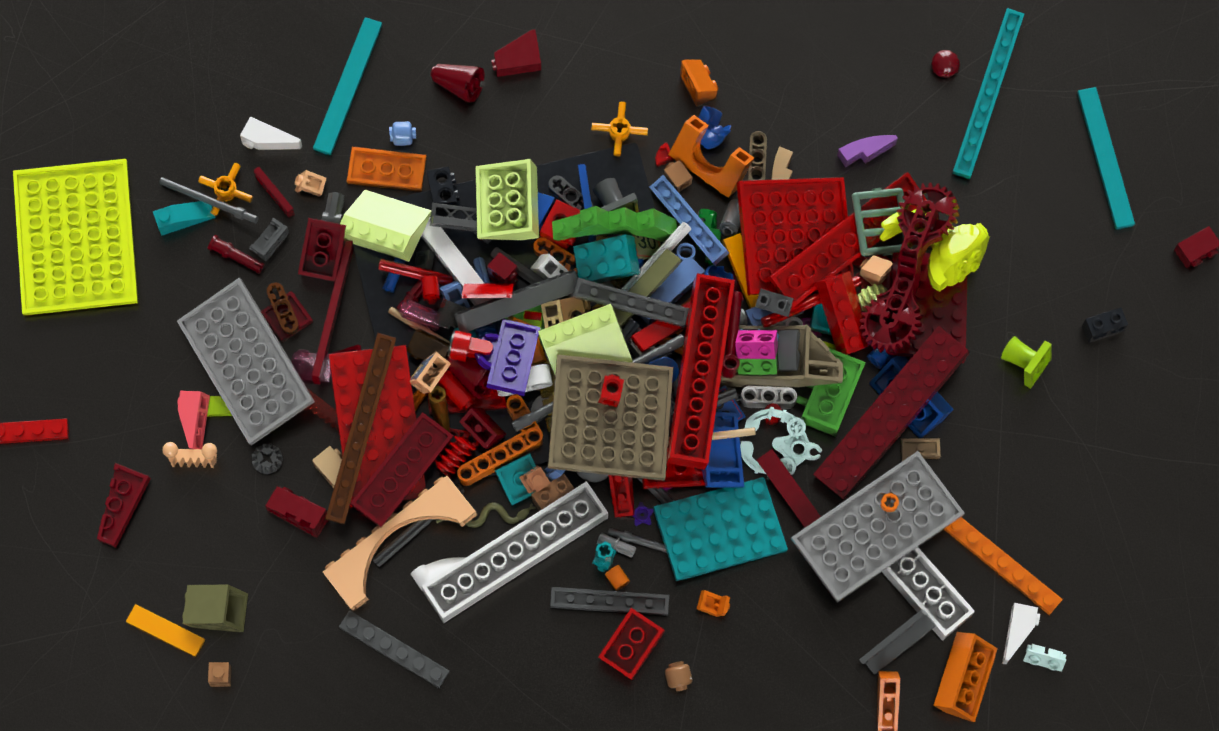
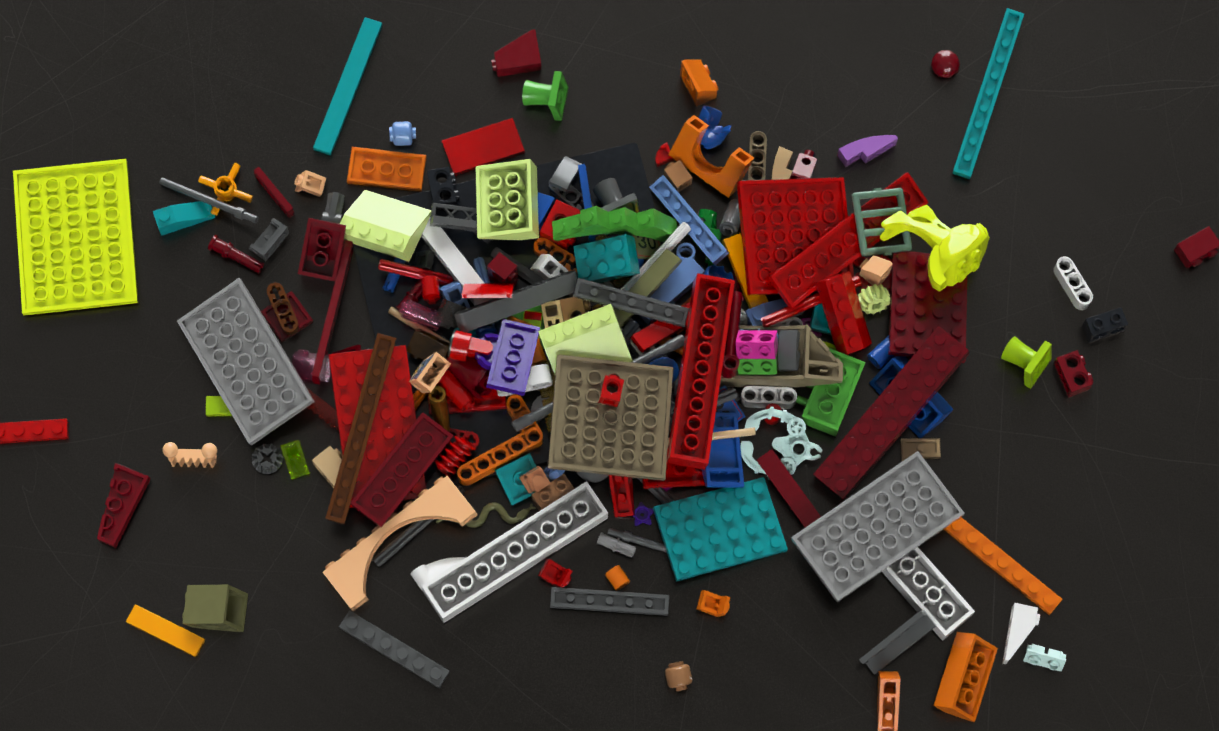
coral slope [177,391,210,449] -> none
medium nougat brick [208,662,231,687] -> none
white slope [240,117,302,150] -> none
dark red wedge [265,486,328,538] -> none
dark red cone [431,64,485,103] -> none
dark red brick [459,407,506,449] -> none
light orange bar [591,102,648,157] -> none
teal piece [592,542,616,572] -> none
red brick [598,608,665,680] -> none
dark grey hips [755,289,794,317] -> none
dark red beam [859,182,960,354] -> none
orange bush [880,493,899,513] -> none
teal tile [1077,87,1135,229] -> none
none -> clear neon green slope [280,440,310,480]
none -> red tile [442,118,525,176]
none -> bright green plant [522,71,569,121]
none -> red bracket [538,559,573,588]
none -> slope [549,156,582,192]
none -> torso [790,150,817,179]
none -> dark red brick [1053,350,1093,398]
none -> white beam [1054,256,1093,310]

